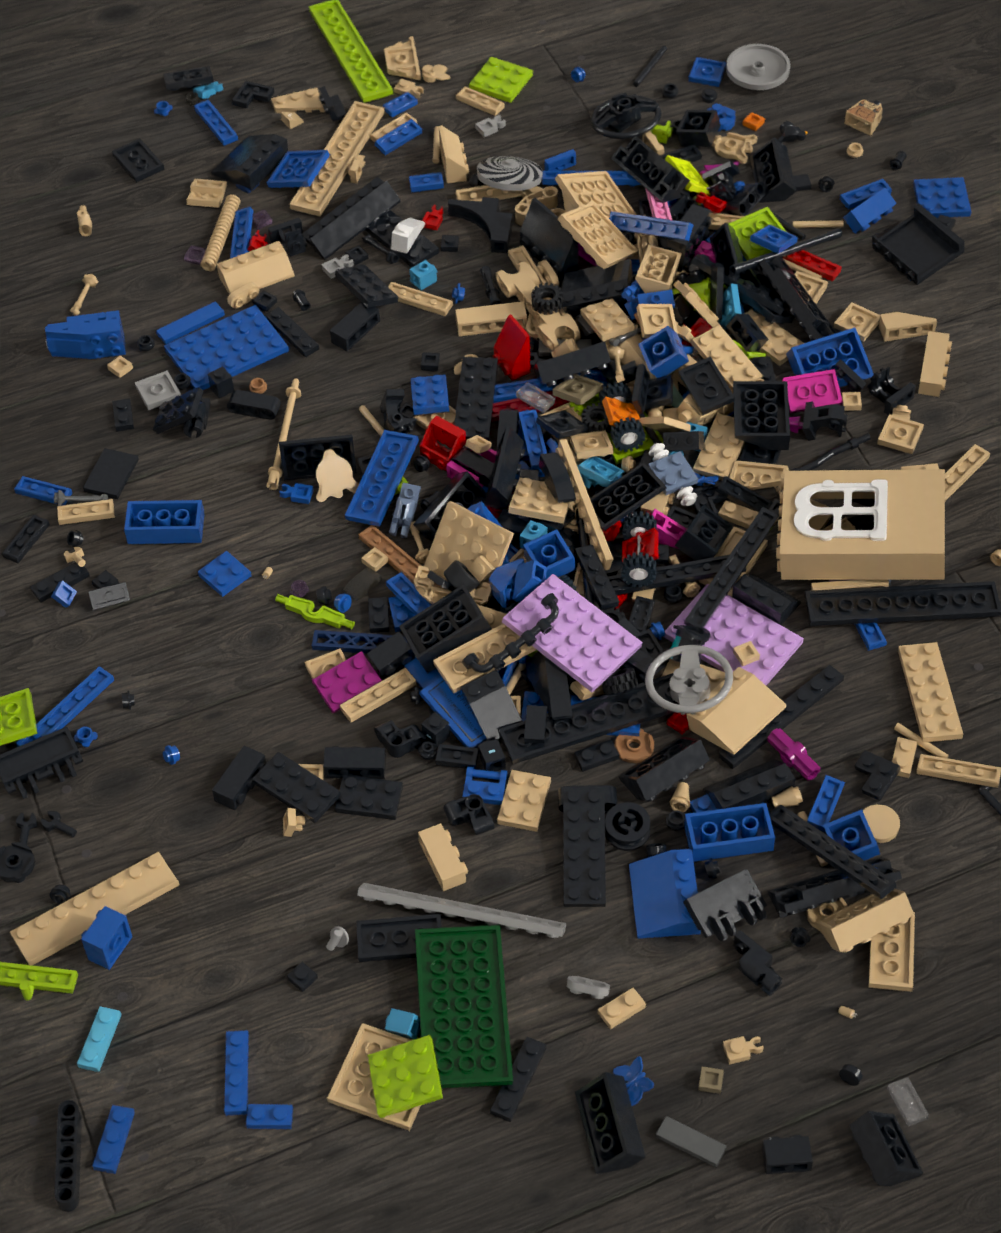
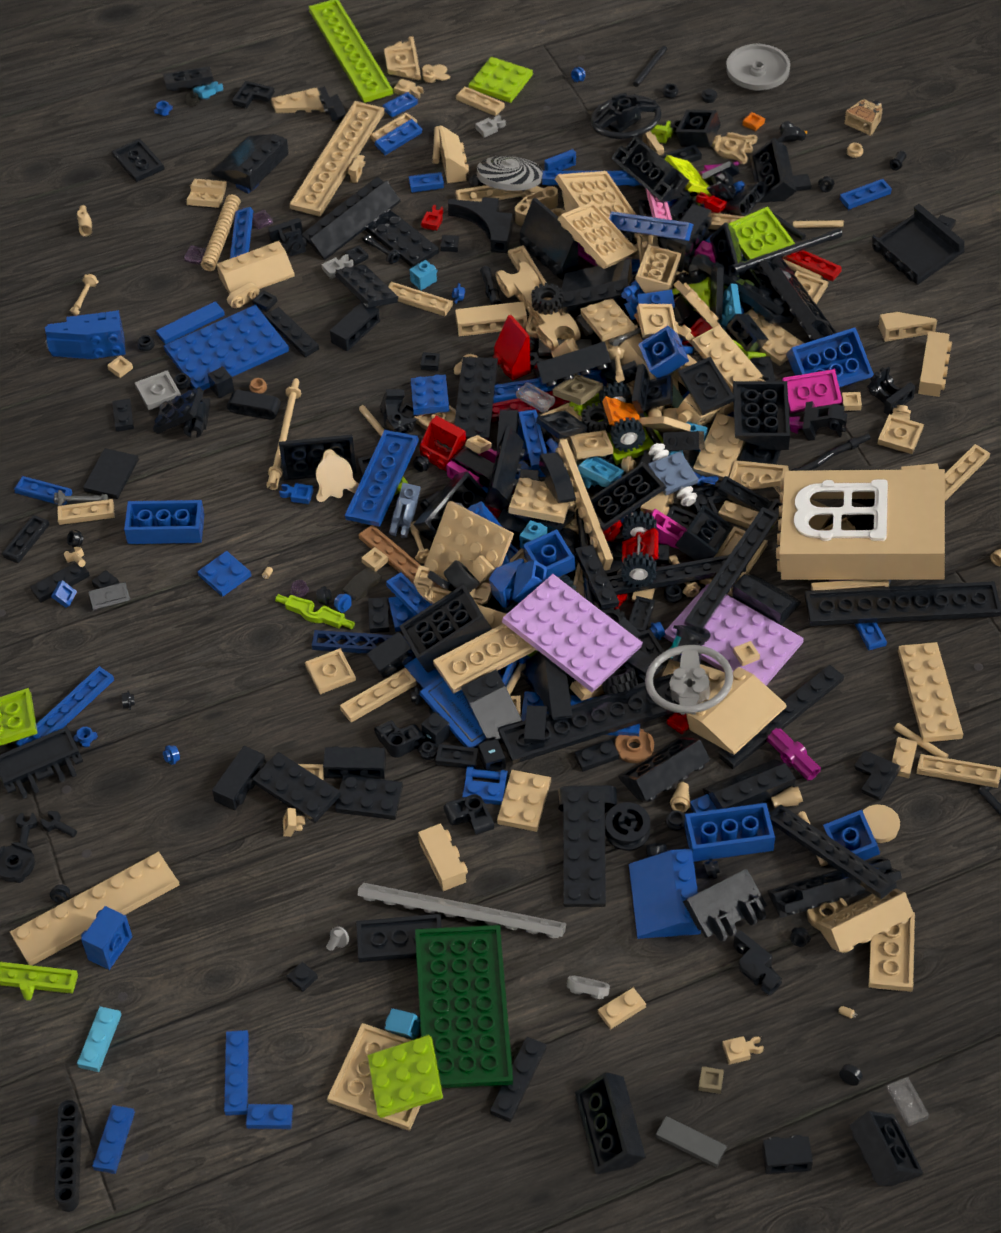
blue plate [194,100,238,146] -> none
red plate [247,230,268,251] -> none
blue plate [267,150,330,188] -> none
tan slope [281,112,304,129] -> none
black pin [292,289,311,311] -> none
magenta plate [312,651,382,714] -> none
white slope [391,218,425,253] -> none
black bar [462,593,559,673] -> none
tan plate [537,260,559,287] -> none
blue piece [613,1057,654,1106] -> none
blue tile [688,57,727,87] -> none
blue plate [707,104,735,132] -> none
blue tile [750,224,798,254] -> none
blue plate [807,775,845,833] -> none
black plate [833,359,867,392] -> none
tan plate [834,302,880,342] -> none
blue brick [843,188,897,233] -> none
blue plate [913,177,971,218] -> none

